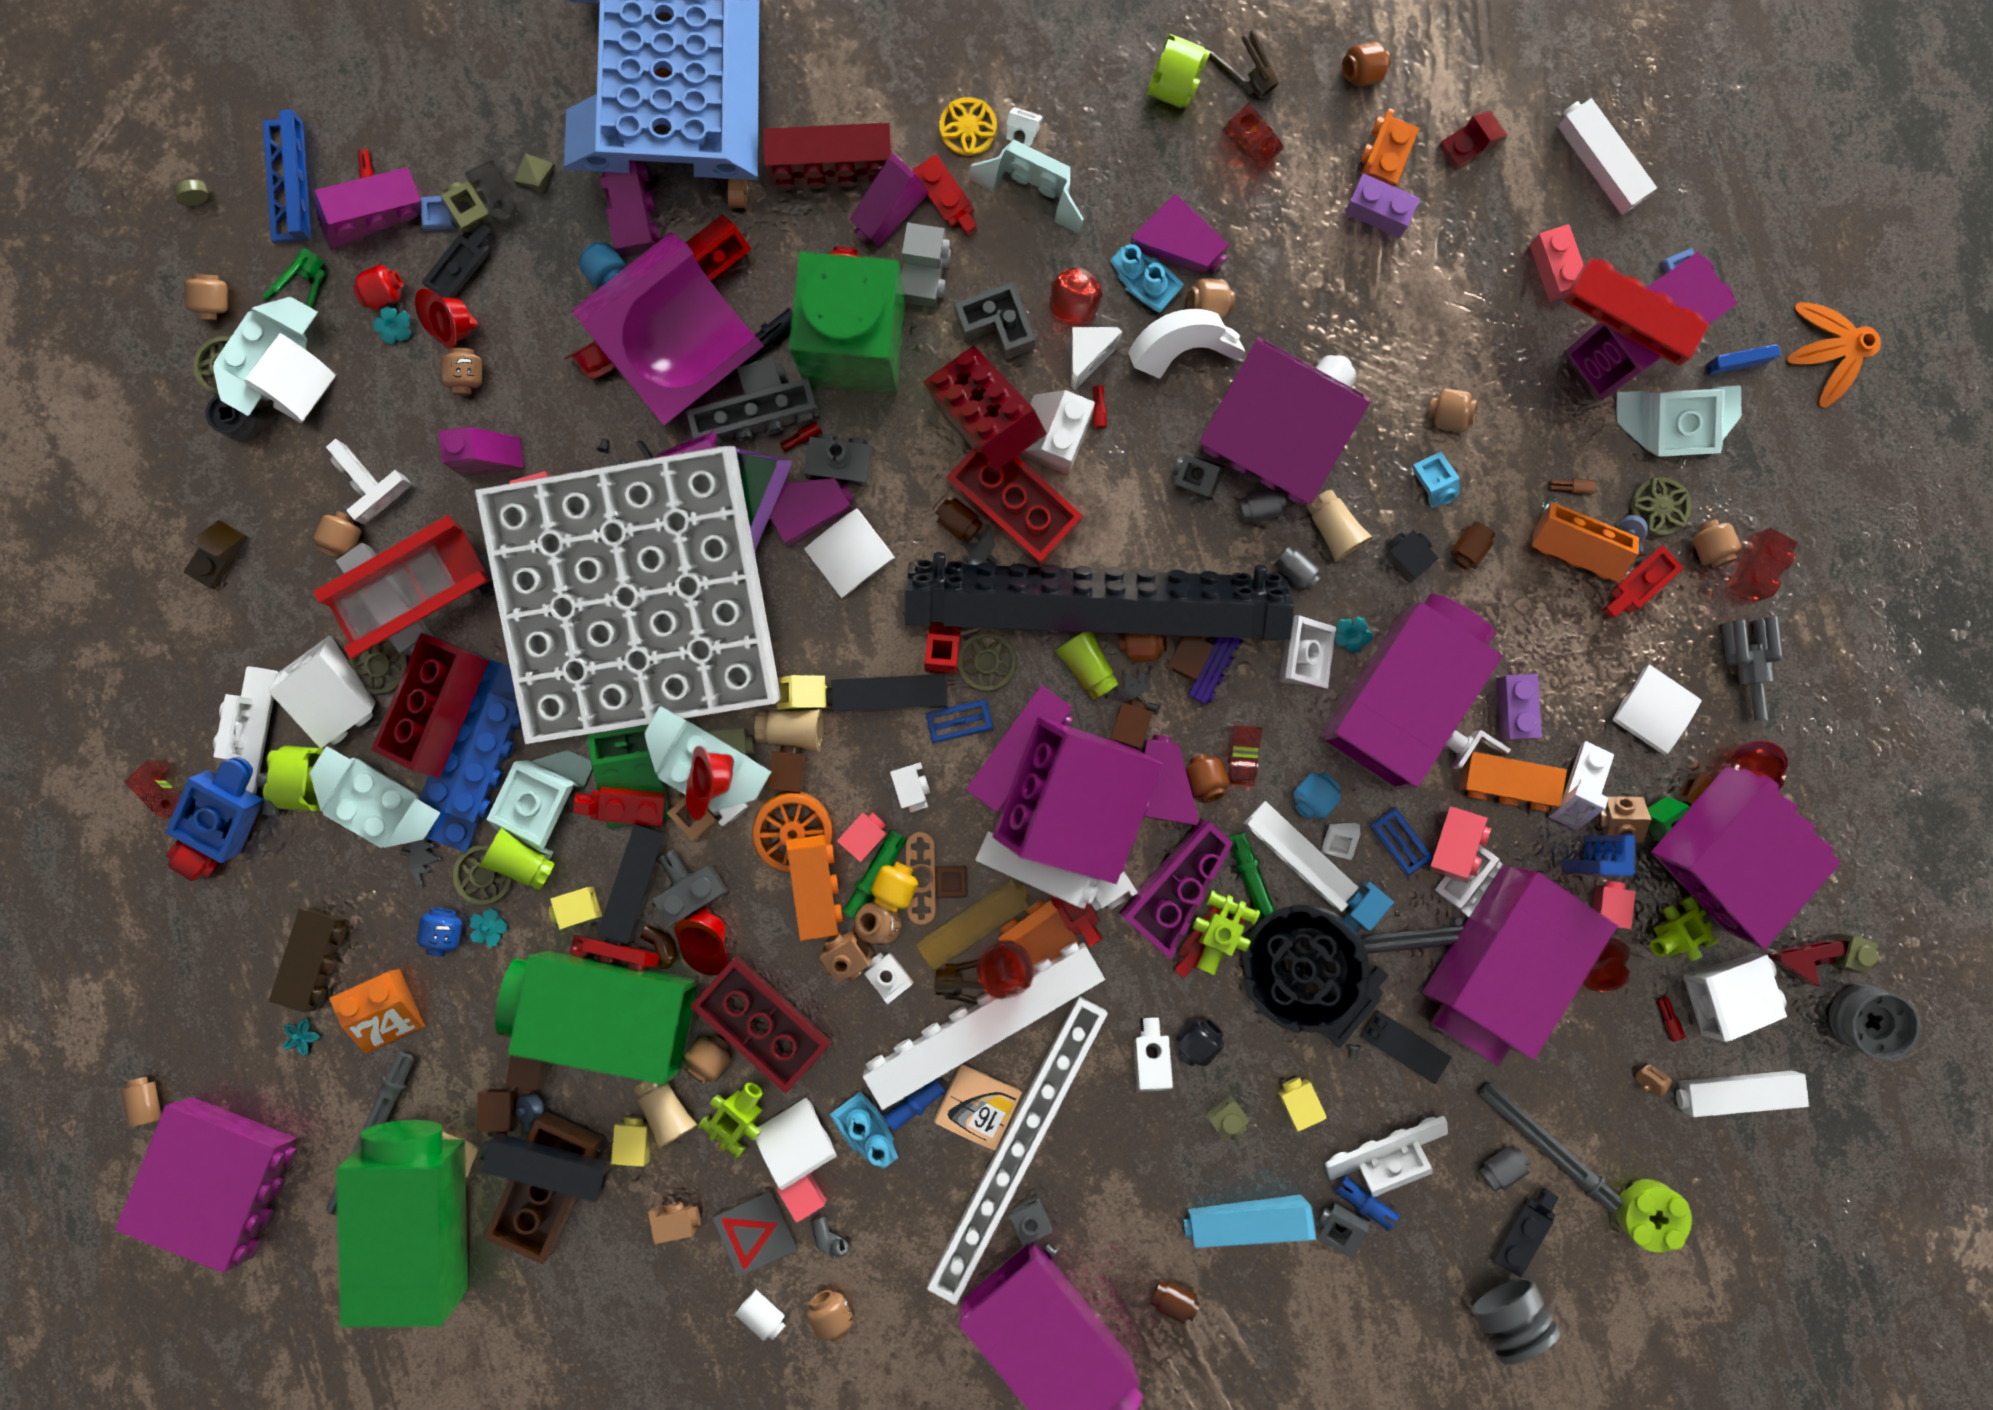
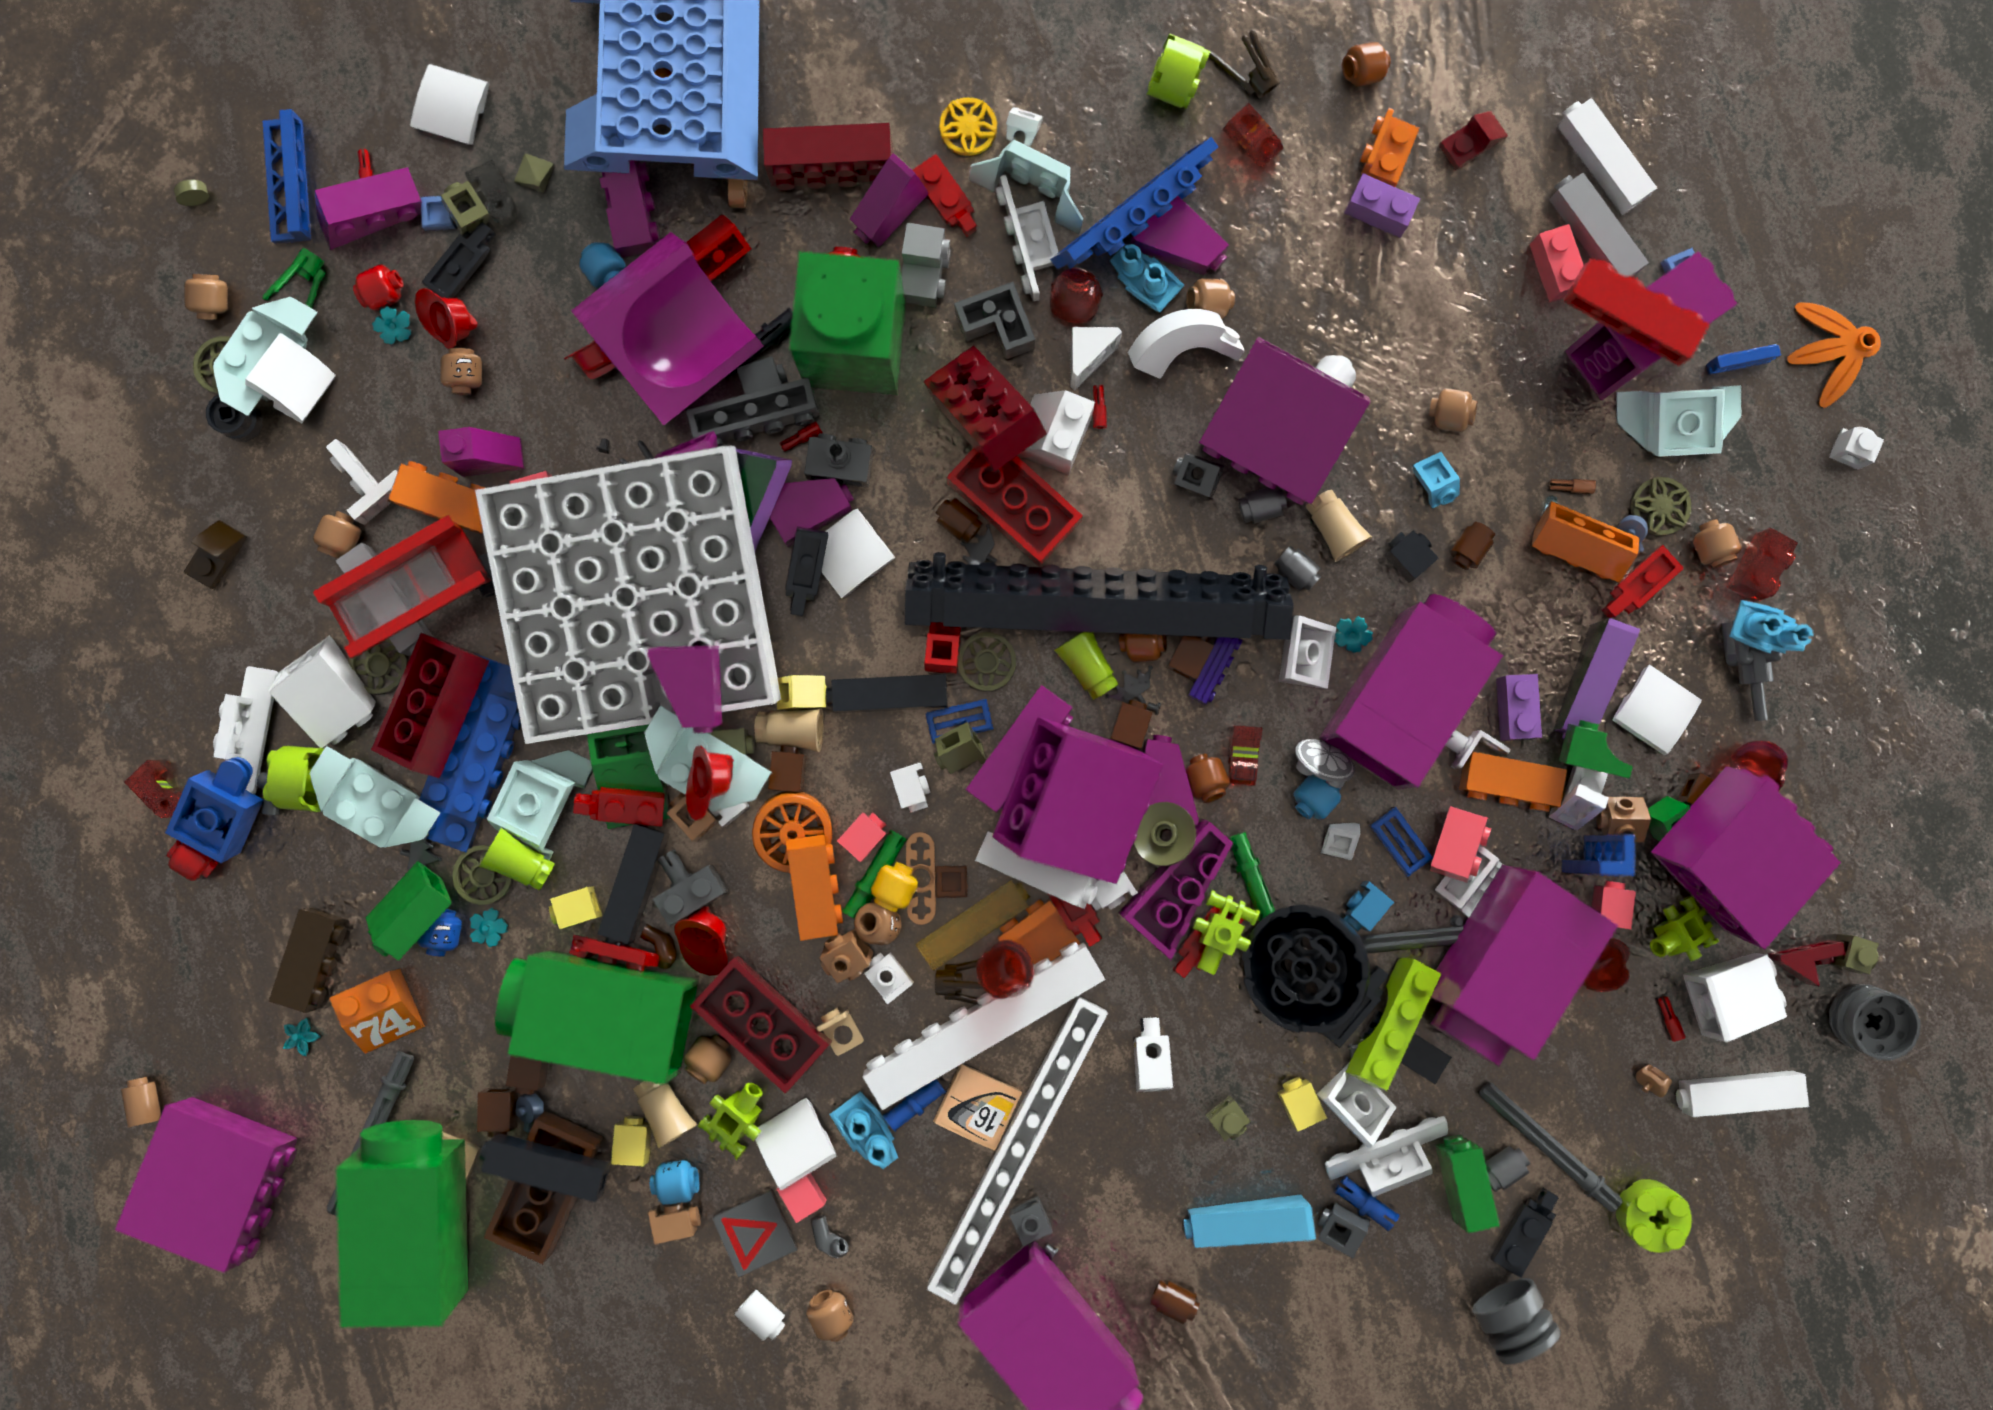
black head [1176,1018,1224,1067] -> none
white fence [1243,801,1359,912] -> none
none -> green brick [365,861,452,961]
none -> orange brick [387,461,485,534]
none -> white slope [410,64,489,144]
none -> magenta slope [647,646,722,733]
none -> dark azure head [649,1160,700,1205]
none -> black hinge [785,526,829,616]
none -> tan bracket [816,1008,864,1056]
none -> olive brick [934,722,987,774]
none -> white bracket [995,175,1059,302]
none -> blue plate [1050,137,1218,269]
none -> olive dish [1134,802,1196,866]
none -> light grey dish [1295,739,1355,788]
none -> white slope [1316,1062,1397,1148]
none -> lime arch [1346,957,1441,1091]
none -> green brick [1435,1135,1500,1233]
none -> light grey brick [1549,173,1649,277]
none -> medium lavender slope [1553,618,1640,740]
none -> green arch [1559,720,1633,779]
none -> medium azure connector [1729,600,1813,654]
none -> white brick [1829,427,1884,470]

